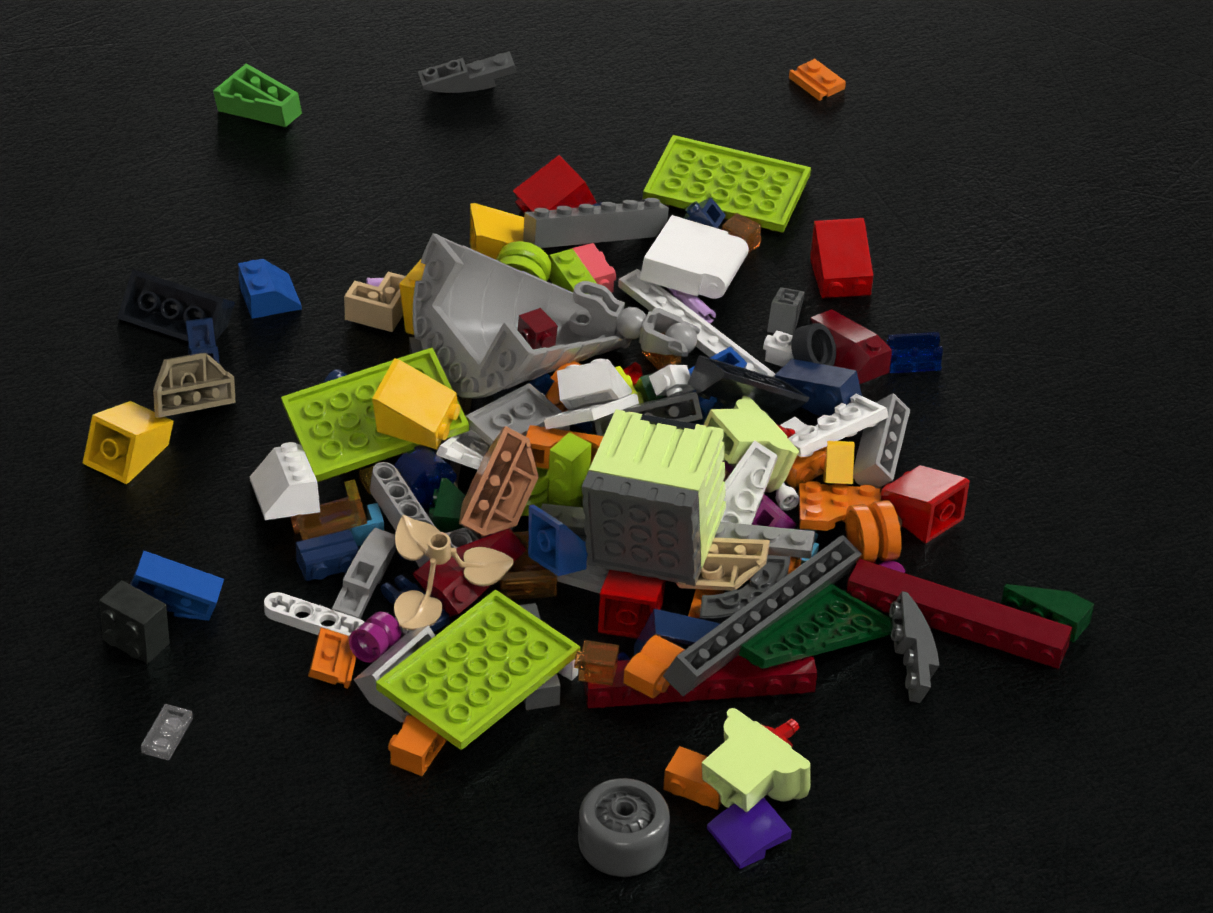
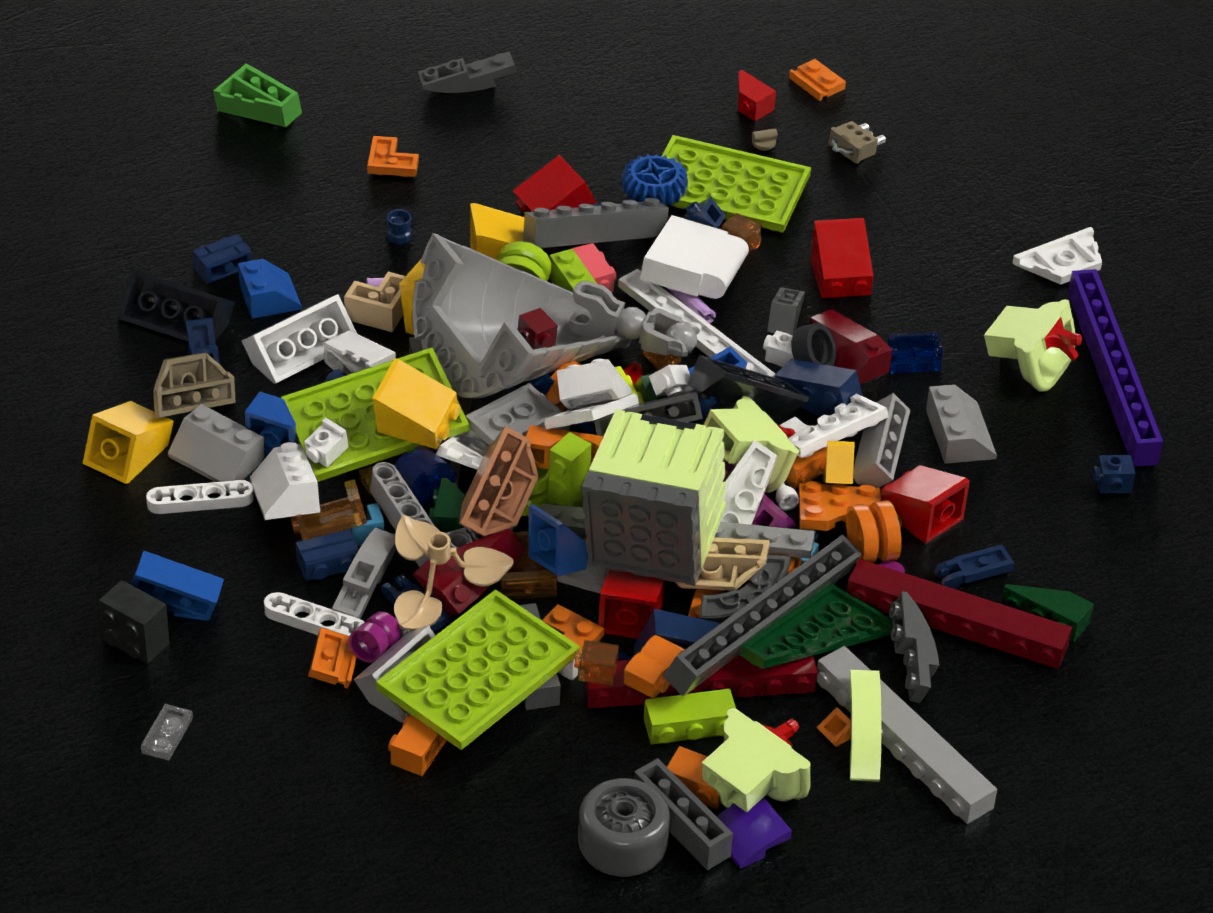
none -> white beam [146,480,254,514]
none -> light grey slope [168,404,265,482]
none -> dark blue brick [192,234,252,284]
none -> white slope [242,294,357,384]
none -> blue slope [245,392,297,457]
none -> white brick [304,417,349,468]
none -> white wedge [324,330,396,375]
none -> orange plate [367,136,419,177]
none -> dark blue wheel [387,209,412,244]
none -> orange plate [542,604,604,663]
none -> blue gear [621,153,688,206]
none -> dark grey brick [634,758,733,870]
none -> lime brick [644,688,736,745]
none -> red slope [737,70,776,121]
none -> dark tan plate [752,128,778,151]
none -> light grey brick [816,646,997,824]
none -> orange slope [816,707,851,747]
none -> dark tan piece [828,121,886,163]
none -> yellowish green slope [850,670,881,782]
none -> light grey slope [926,385,997,464]
none -> dark blue hinge [934,545,1015,589]
none -> yellowish green piece [984,299,1082,392]
none -> white wing [1013,227,1102,285]
none -> dark purple brick [1068,269,1163,466]
none -> dark blue brick [1092,455,1135,493]

